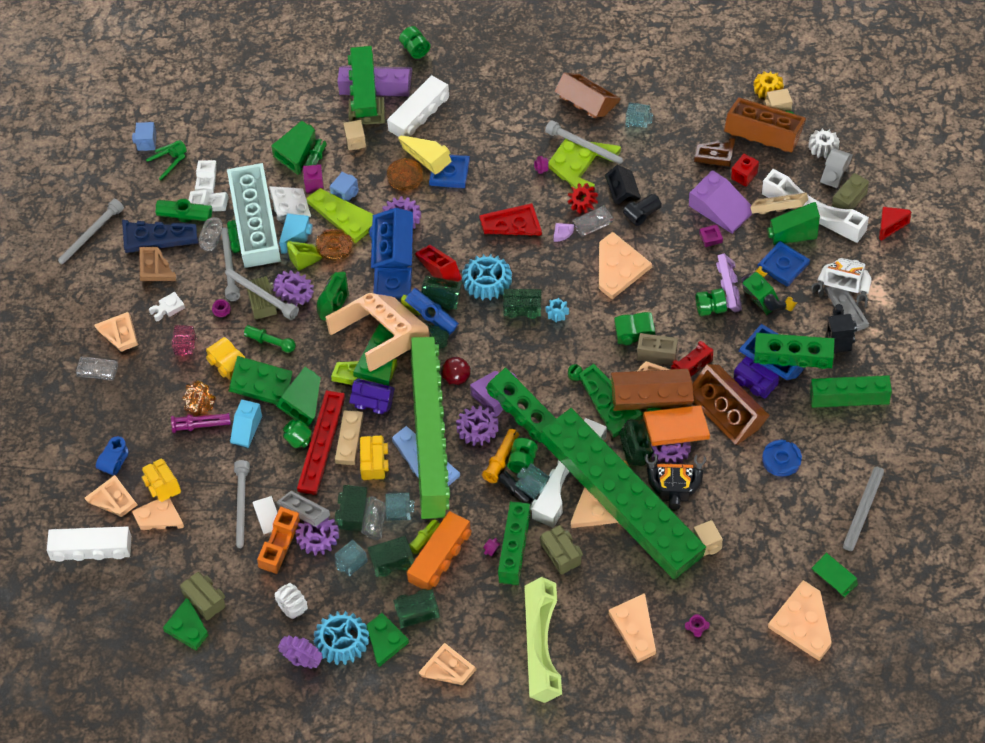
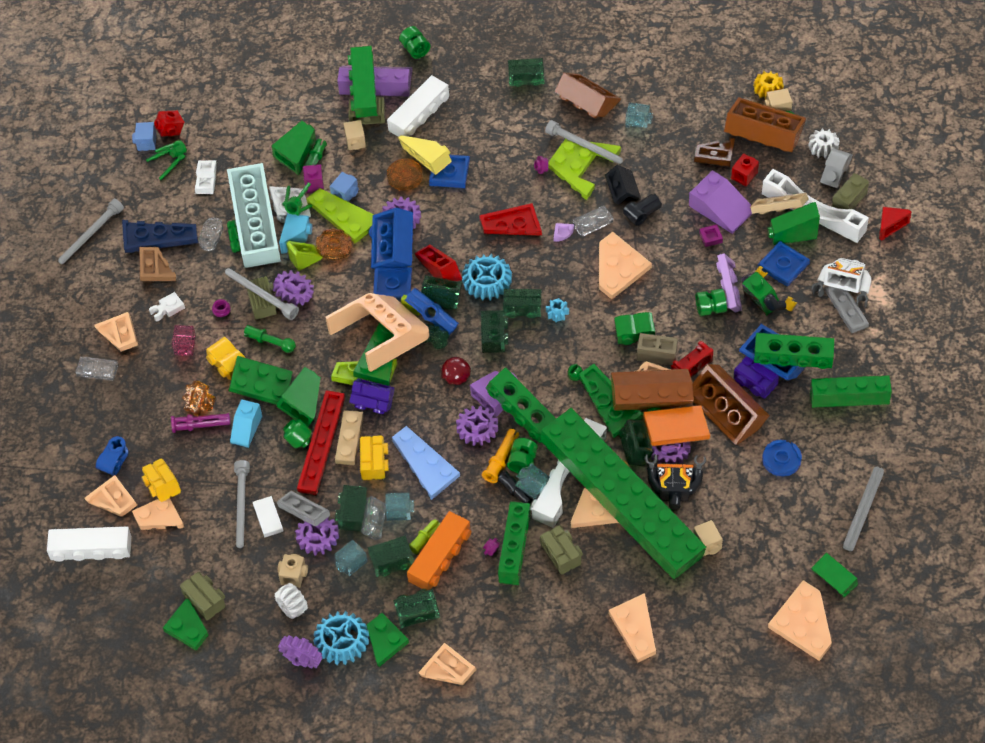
green piece [155,199,213,223] -> none
white slope [189,190,229,211] -> none
light grey piece [221,228,240,301] -> none
orange arch [257,506,300,574] -> none
green slope [316,272,349,321] -> none
bright green brick [411,337,450,519] -> none
yellowish green arch [525,577,562,703] -> none
red gear [567,183,598,214] -> none
magenta plate [685,614,710,637] -> none
black brick [825,304,857,353] -> none
none -> red brick [154,110,185,137]
none -> tan brick [278,554,308,588]
none -> green plant [282,182,313,216]
none -> clear green brick [481,310,509,353]
none -> clear green brick [508,58,544,87]

